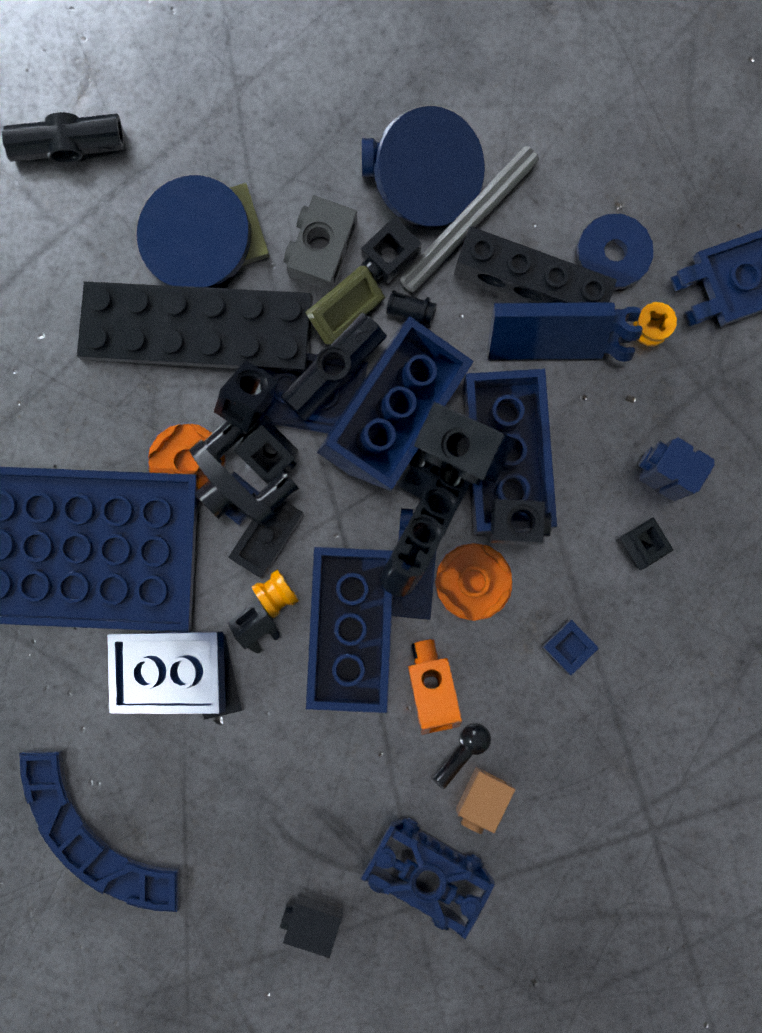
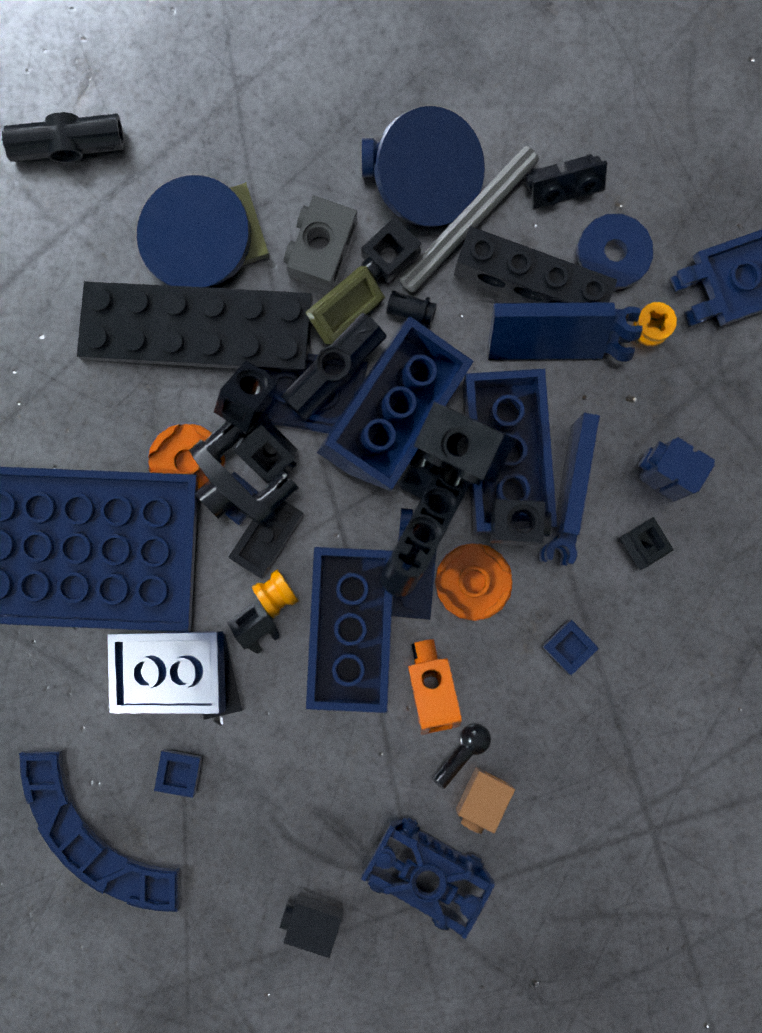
none -> dark blue plate [154,749,203,798]
none -> black hinge [525,154,607,209]
none -> dark blue tile [539,413,600,566]

